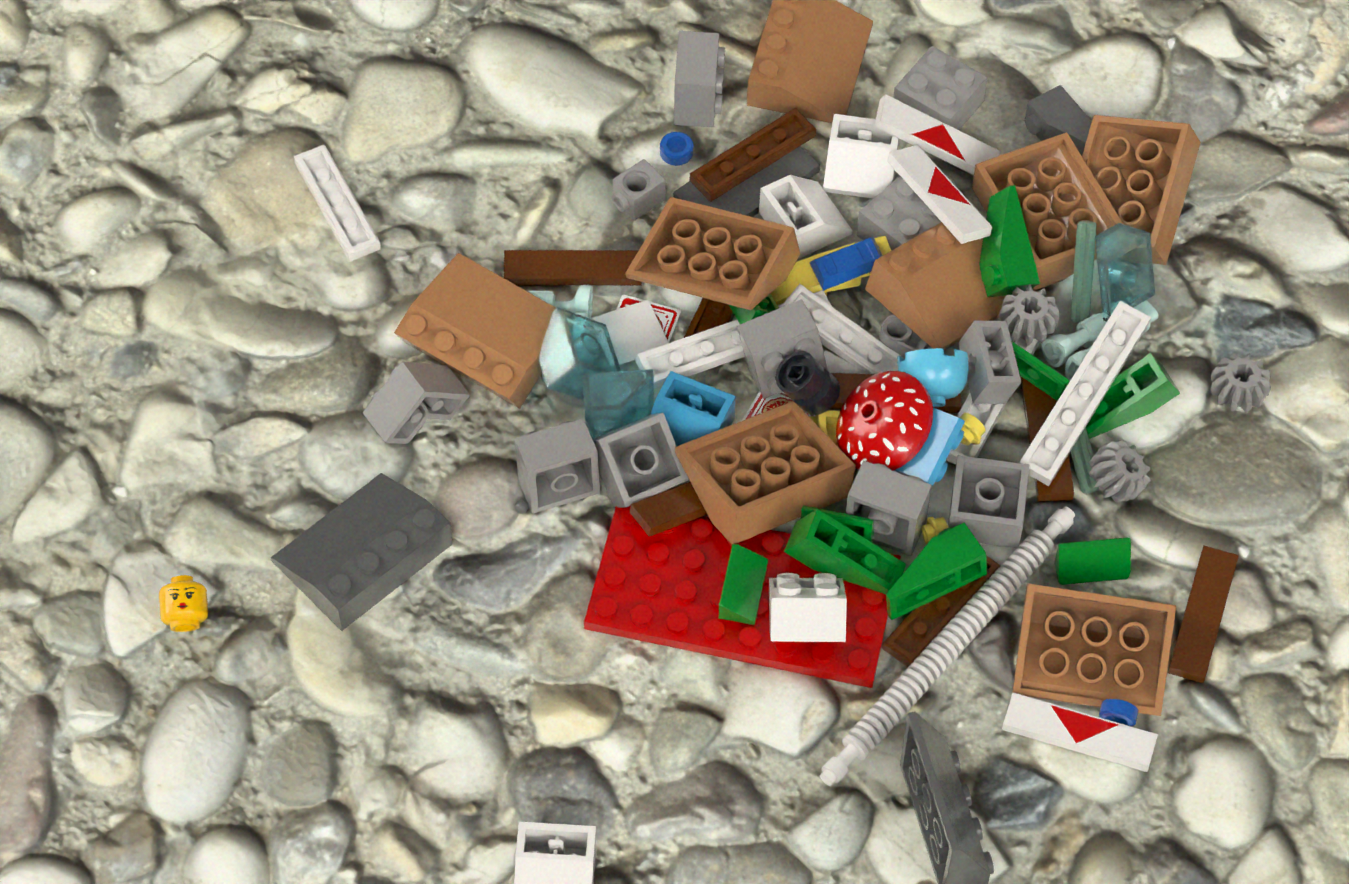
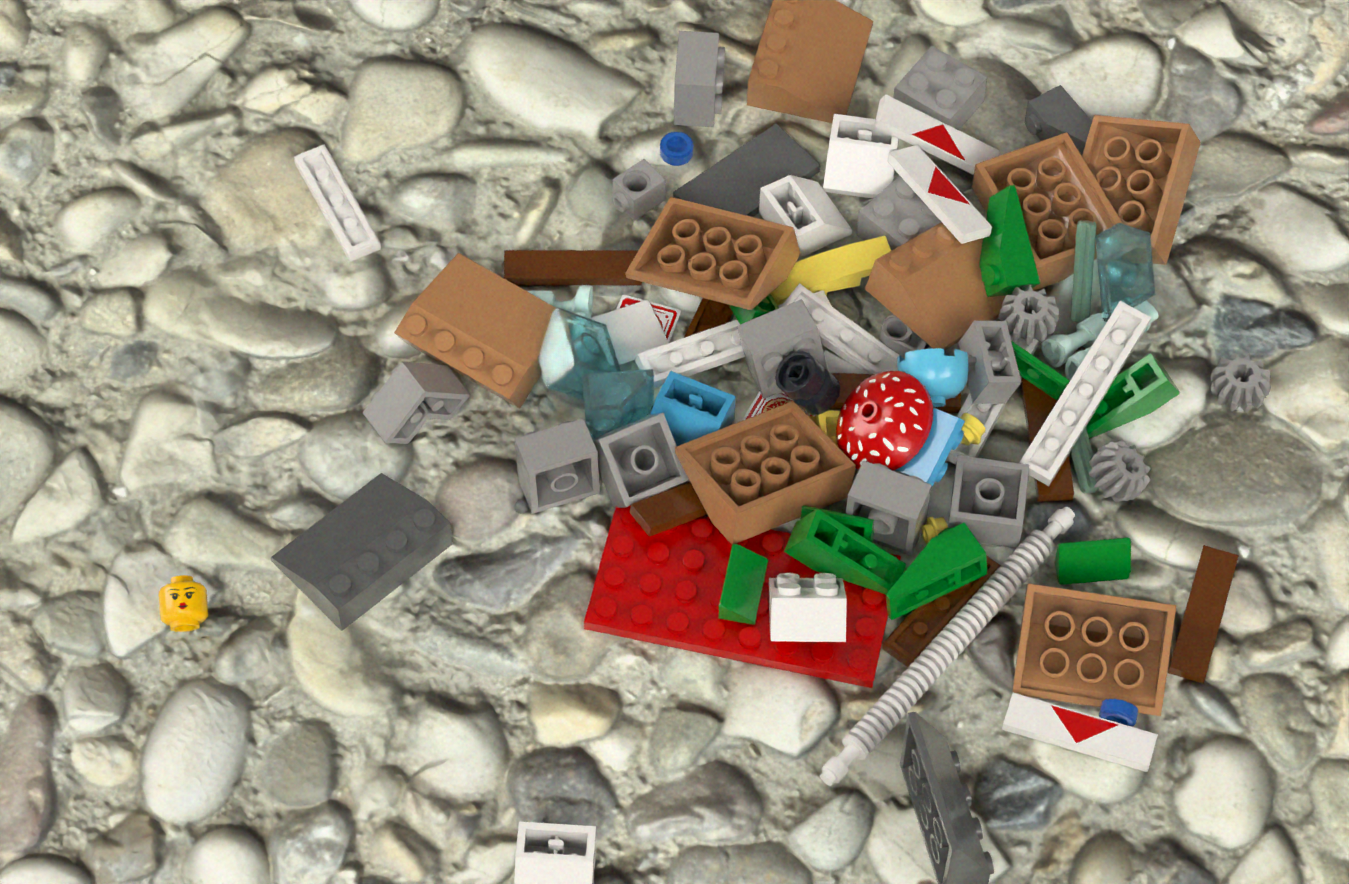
reddish brown tile [689,108,816,202] -> none
blue tile [810,237,883,291] -> none

